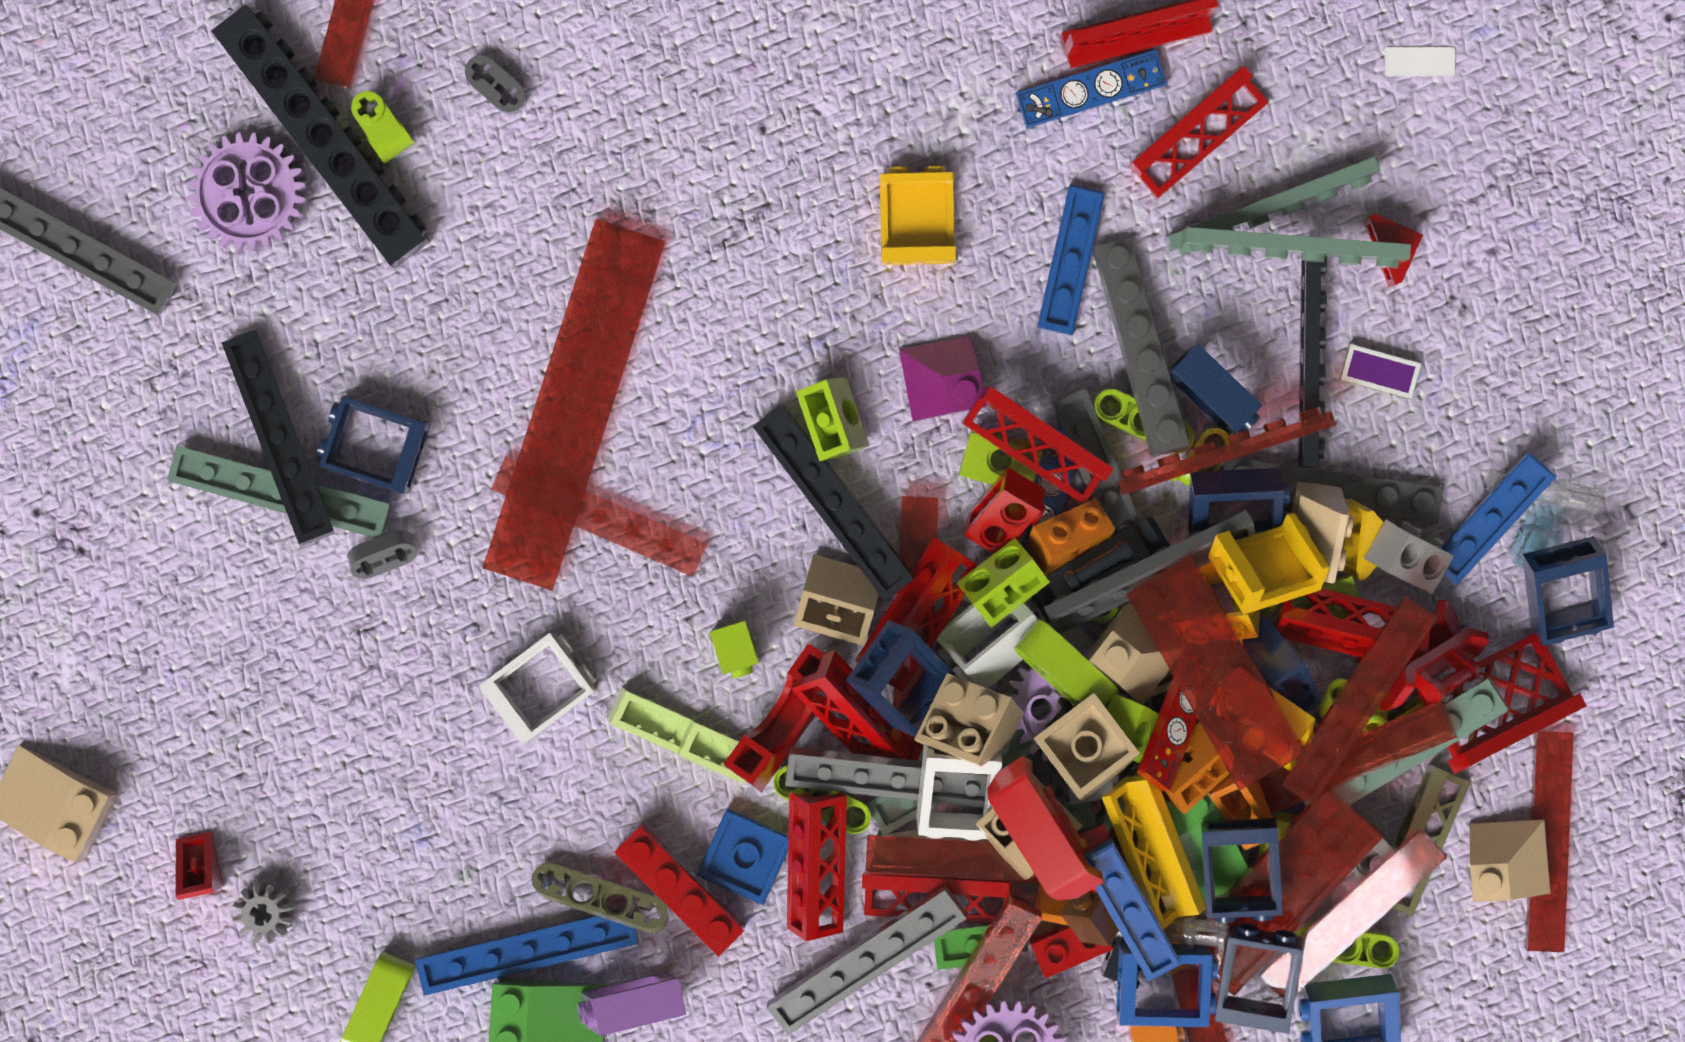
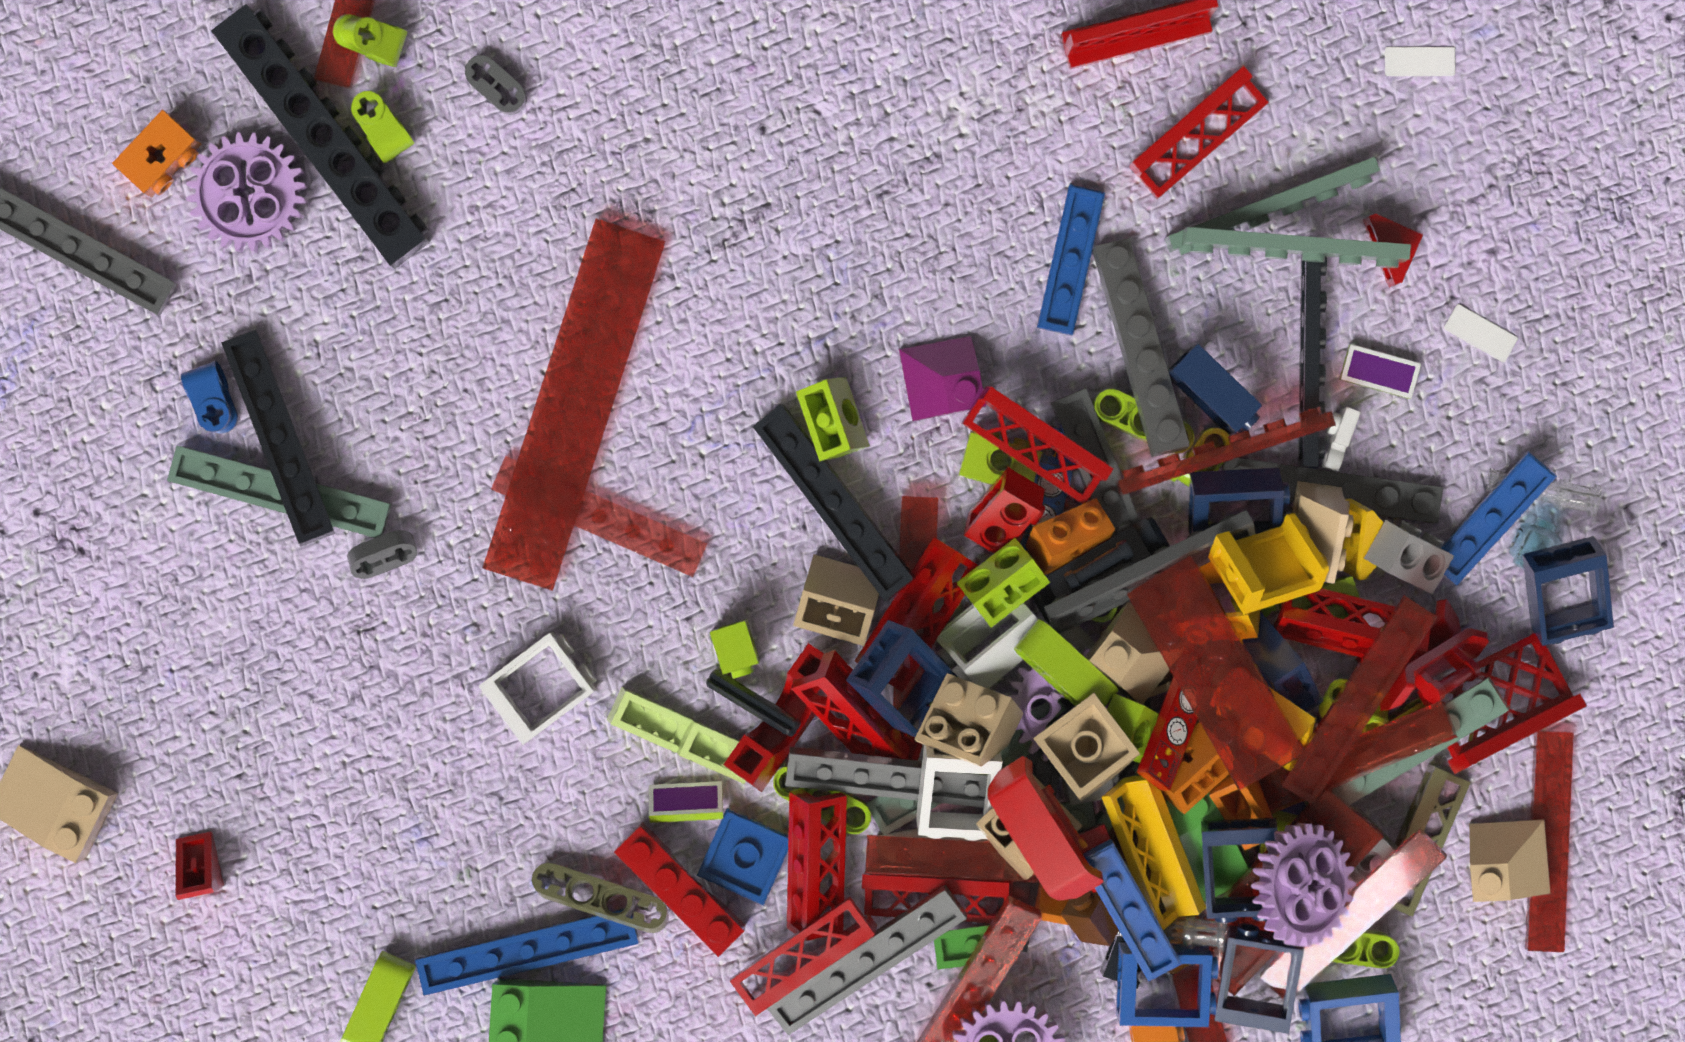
light grey gear [232,881,296,944] -> none
dark blue window [317,396,431,494] -> none
medium lavender window [577,972,686,1036] -> none
yellow panel [880,166,956,265] -> none
tile [1015,50,1167,129] -> none
red brick [1029,924,1113,979] -> none
none -> orange brick [112,110,202,197]
none -> blue piece [181,360,238,434]
none -> lime piece [333,14,408,67]
none -> tile [649,781,723,823]
none -> black axle [706,670,801,737]
none -> red fence [730,897,877,1017]
none -> lavender gear [1251,823,1356,947]
none -> white plate [1321,407,1361,472]
none -> white sticker [1444,304,1518,362]

